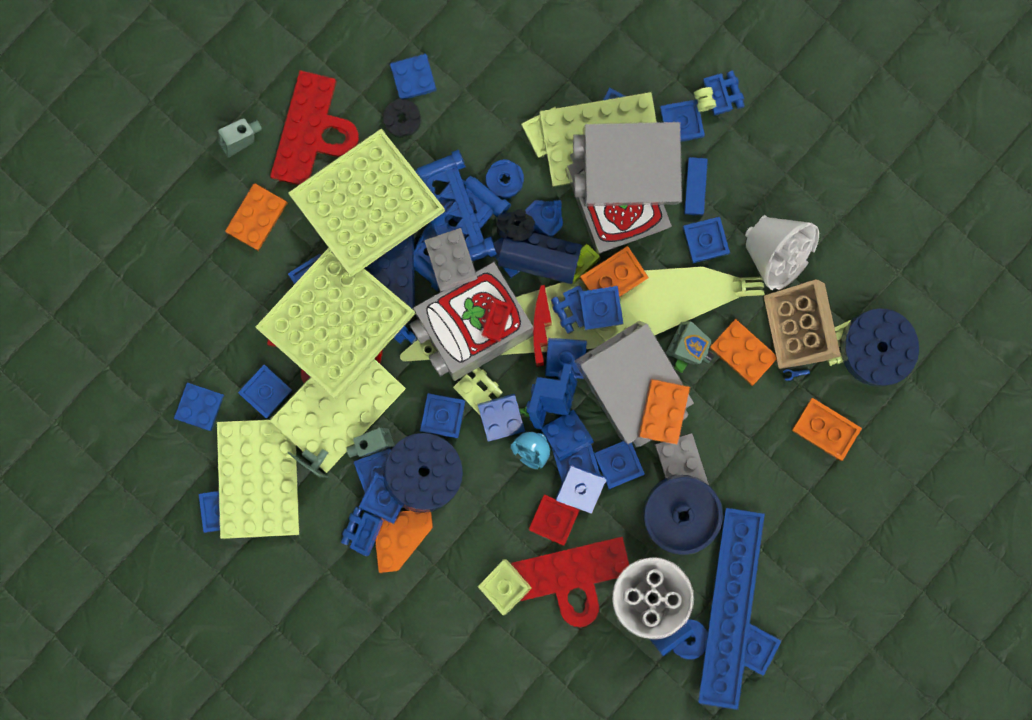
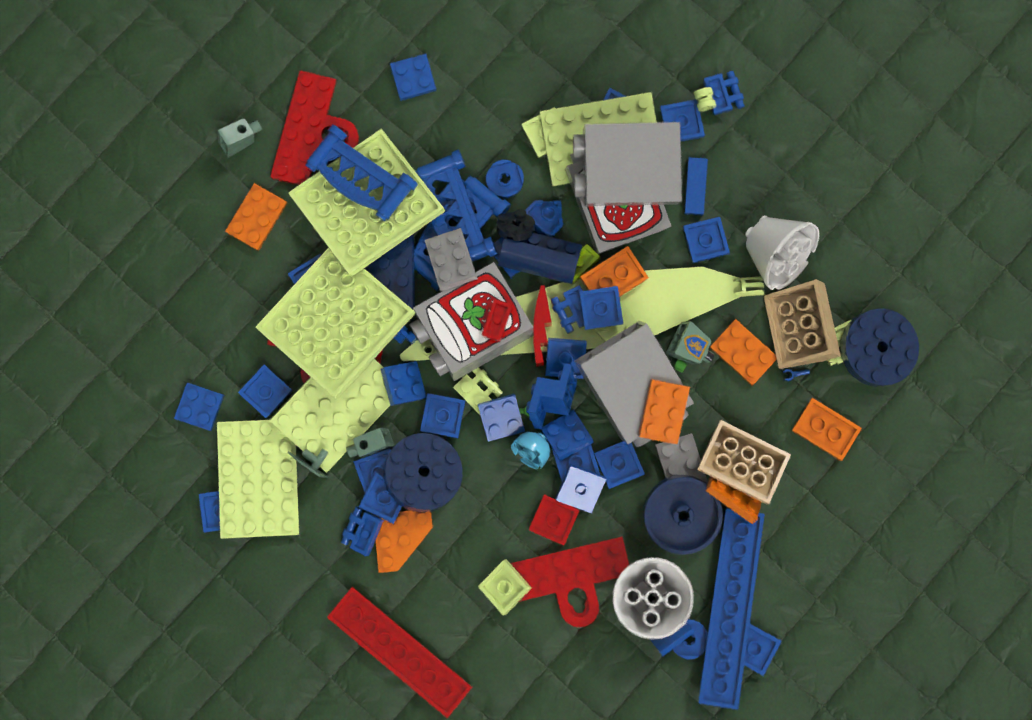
black plate [383,99,421,138] -> none
none -> blue piece [305,124,418,222]
none -> red plate [327,587,472,718]
none -> blue plate [380,361,427,406]
none -> tan slope [697,420,791,505]
none -> orange plate [706,476,762,524]

